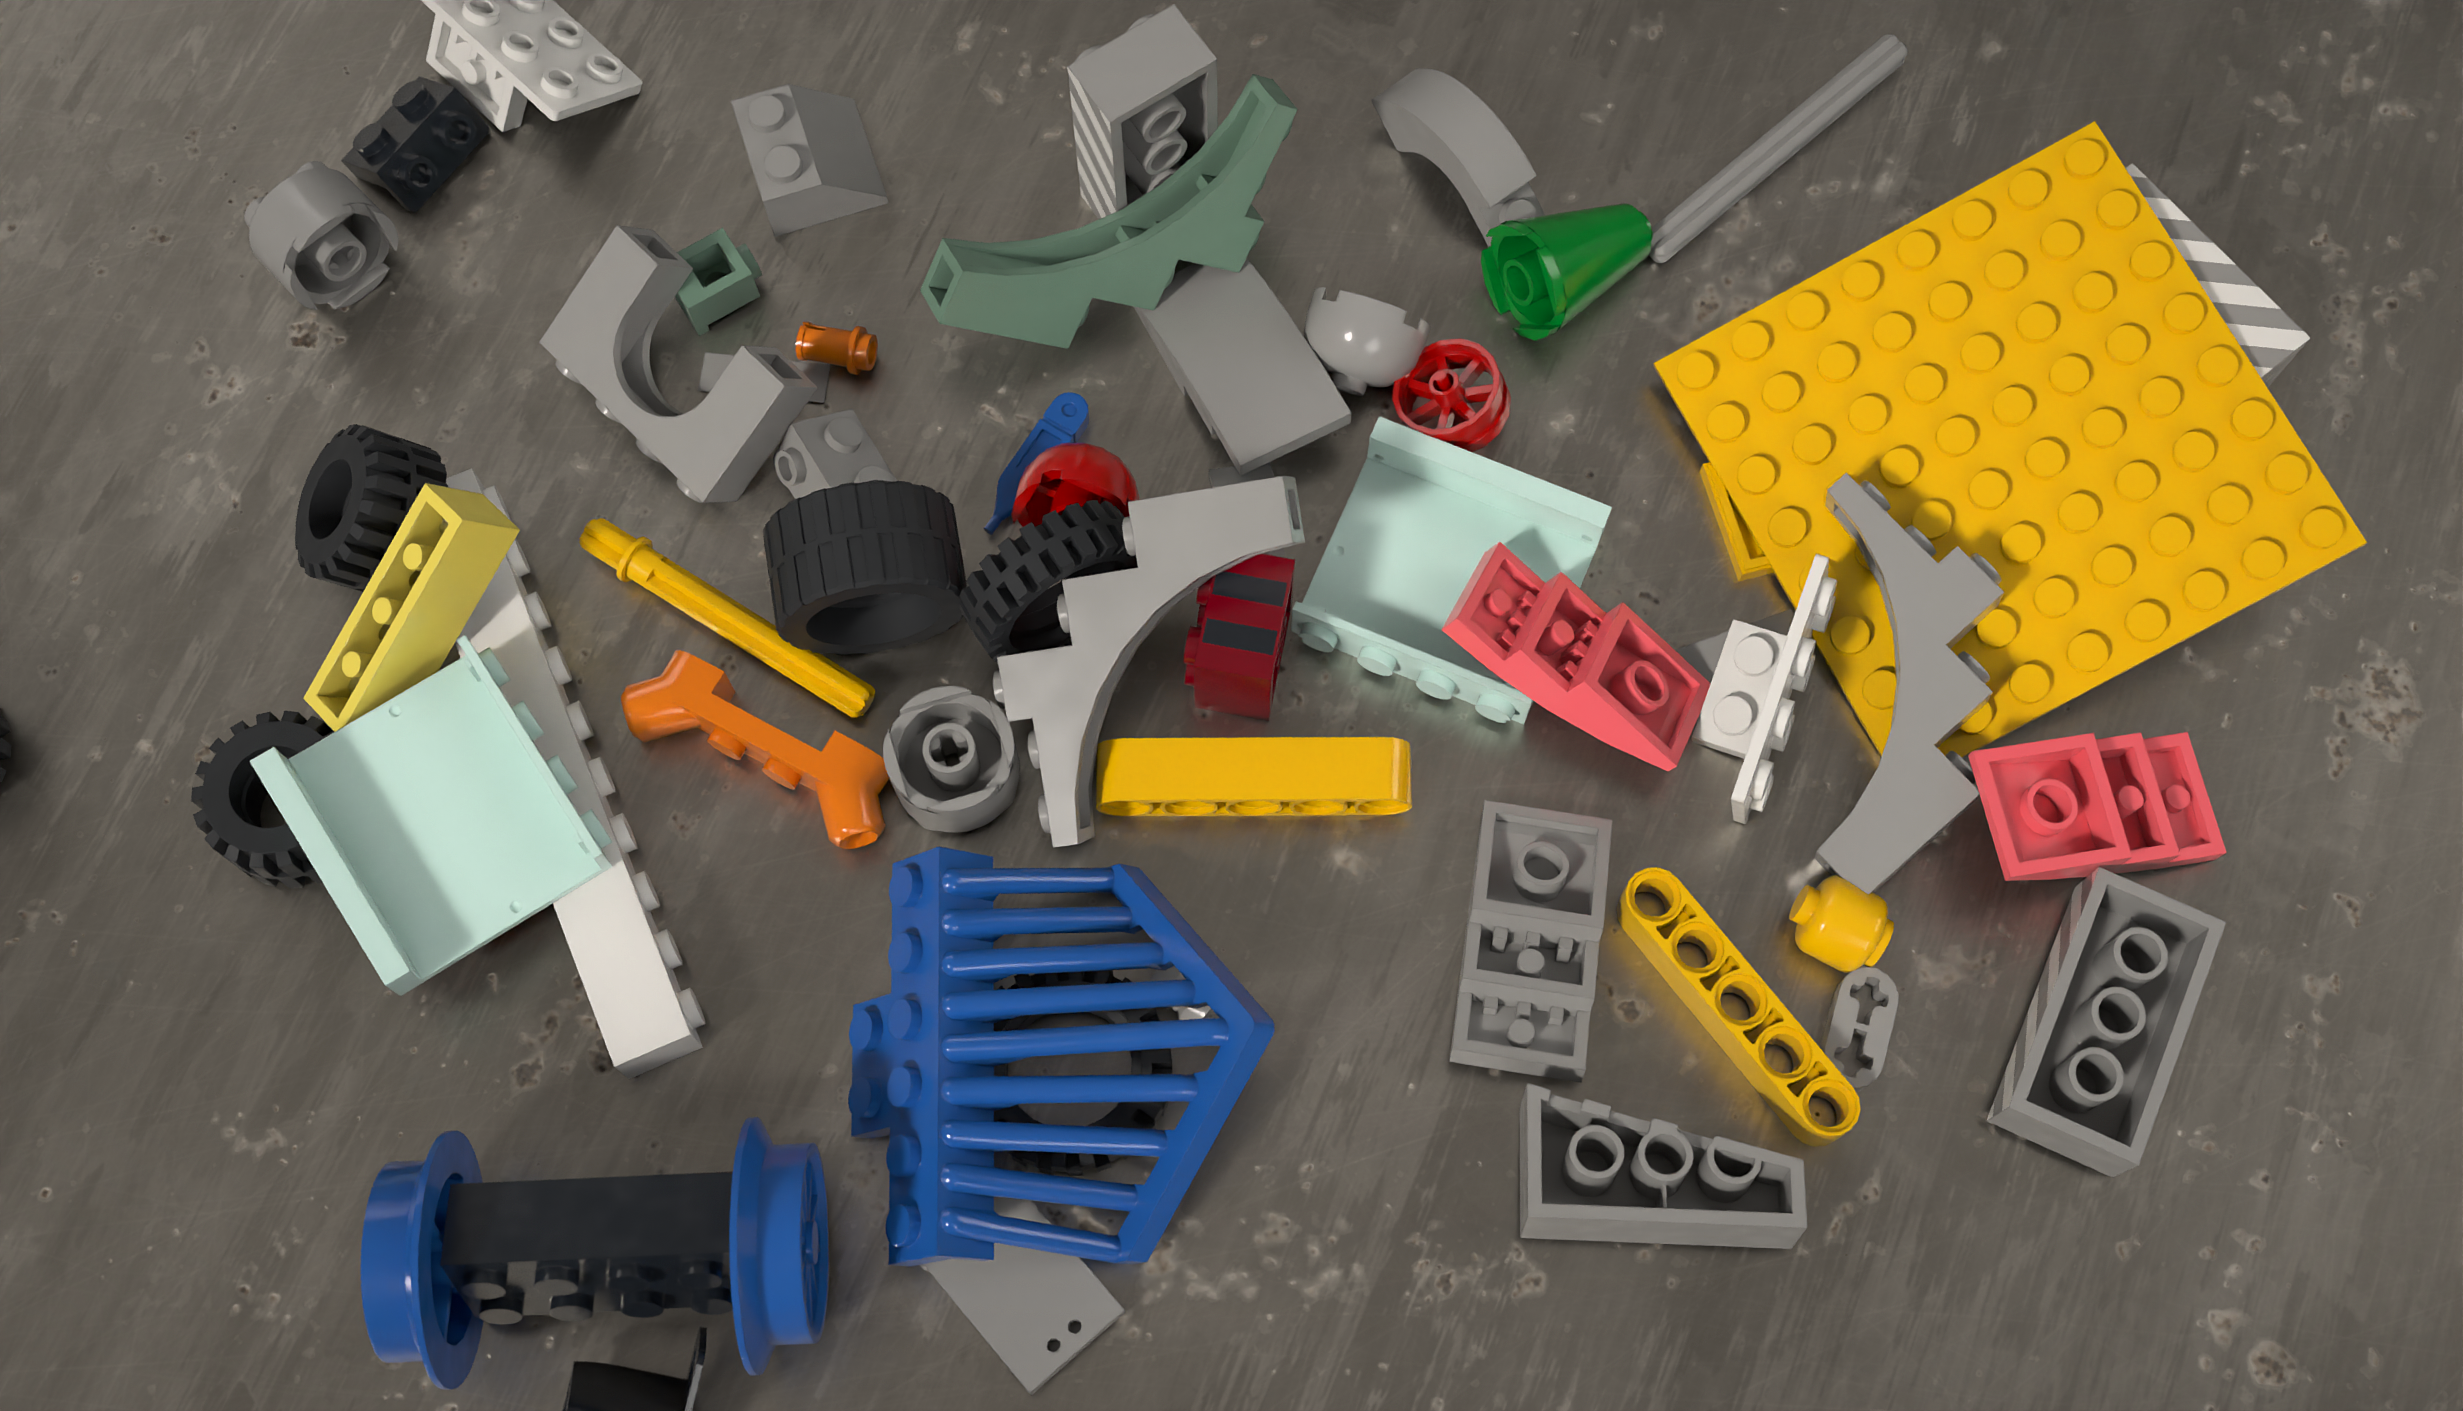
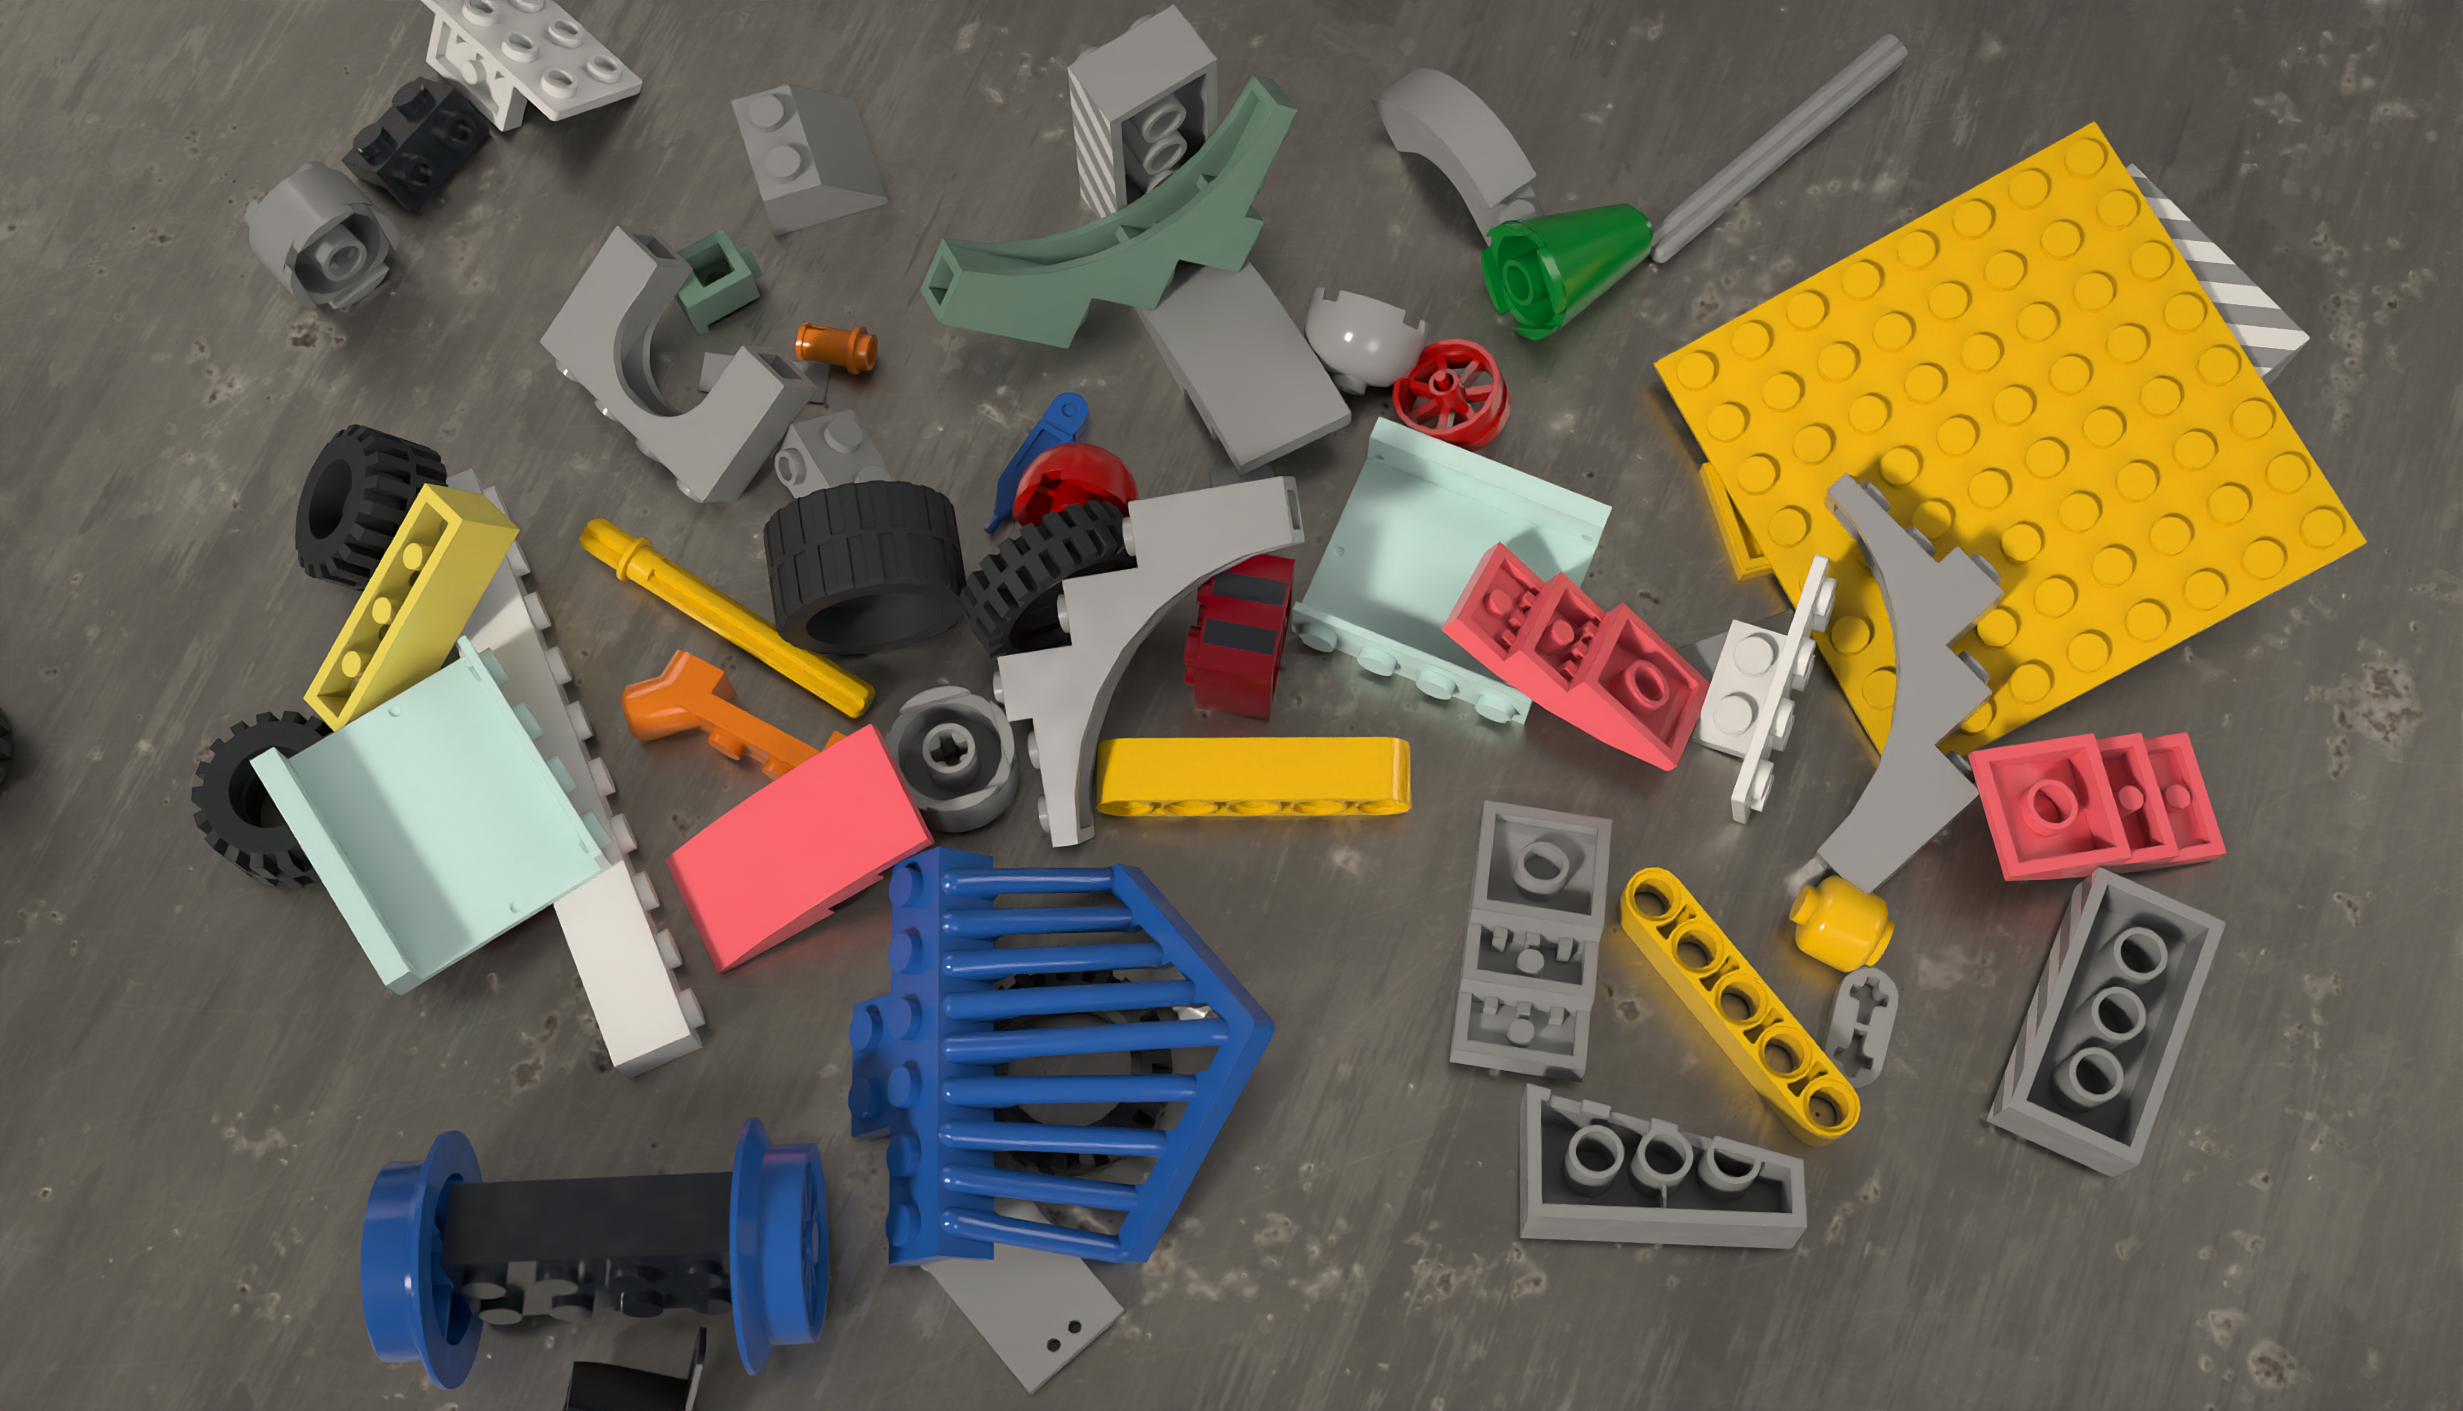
none -> coral slope [665,723,935,974]

